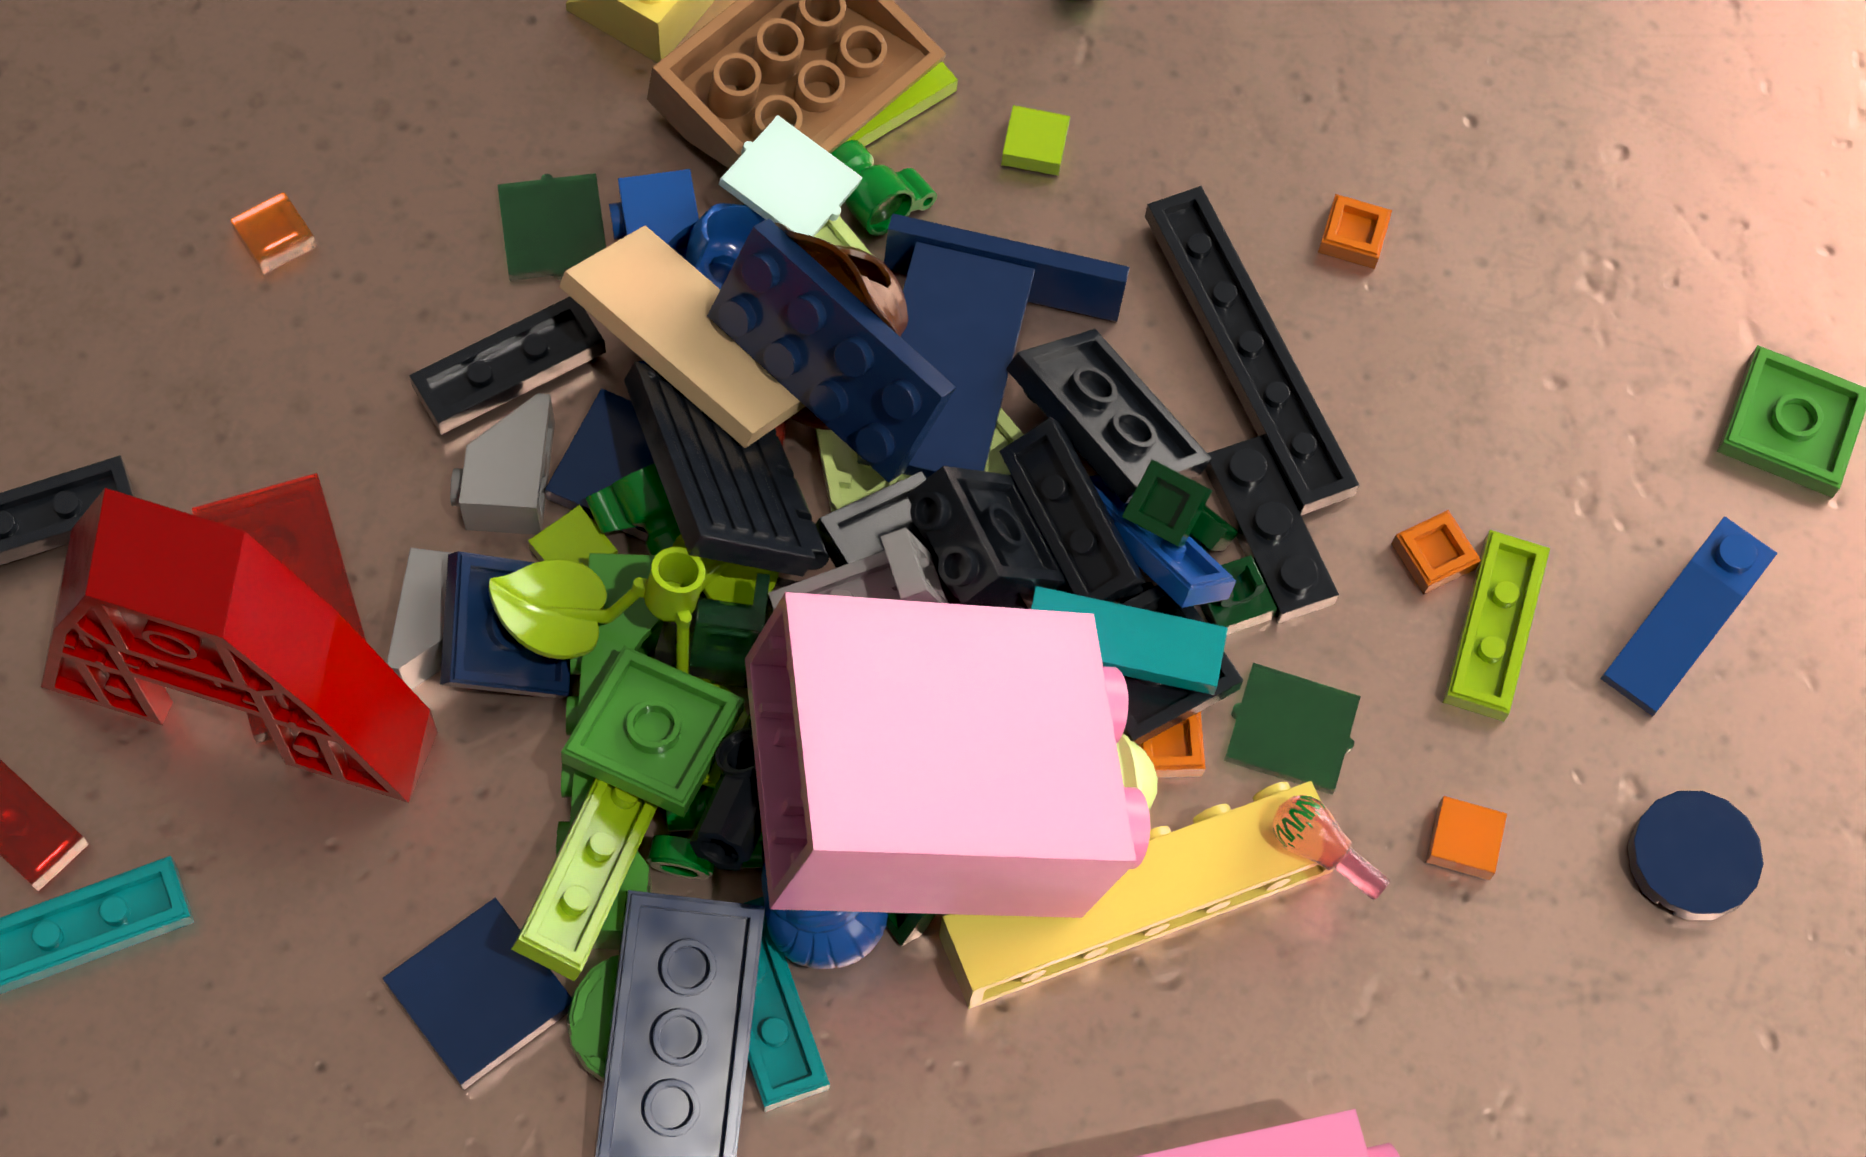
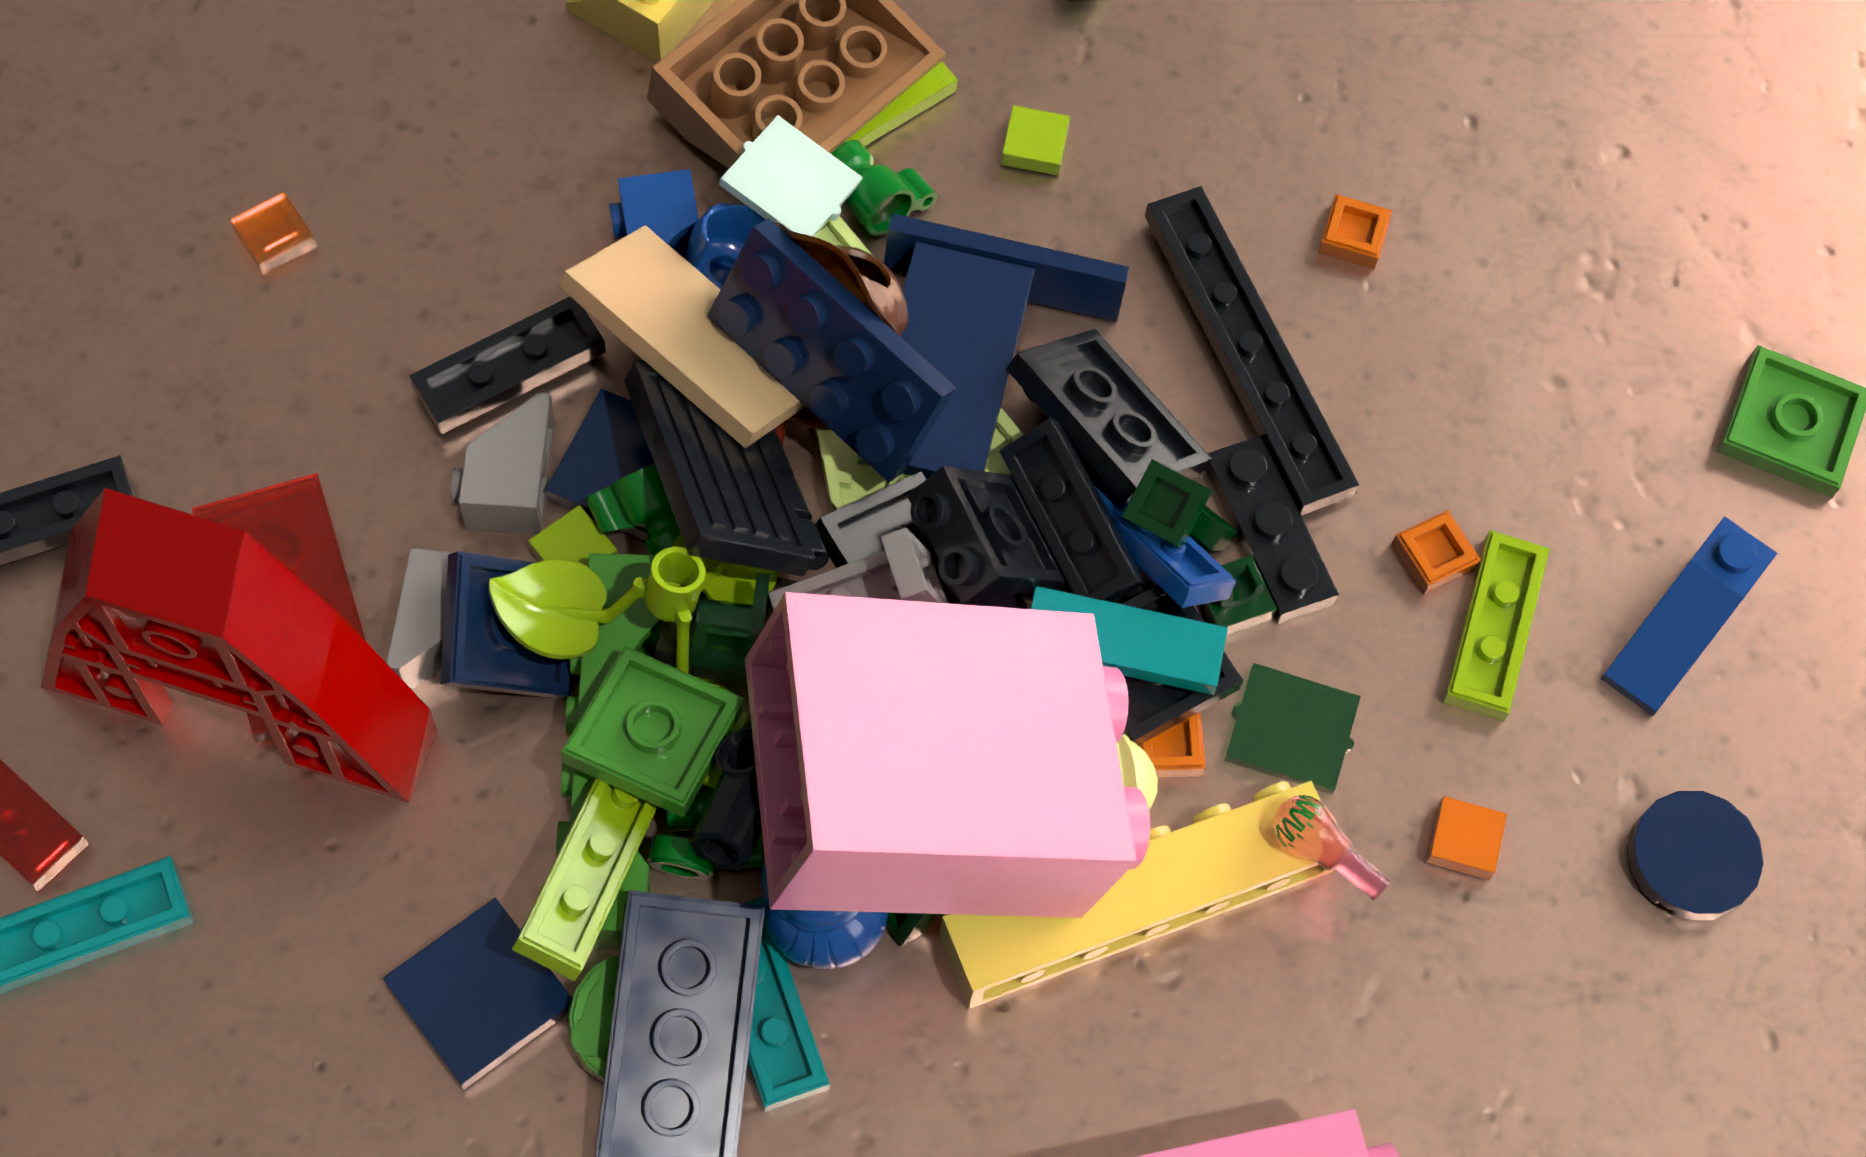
clear green piece [498,173,606,281] -> none

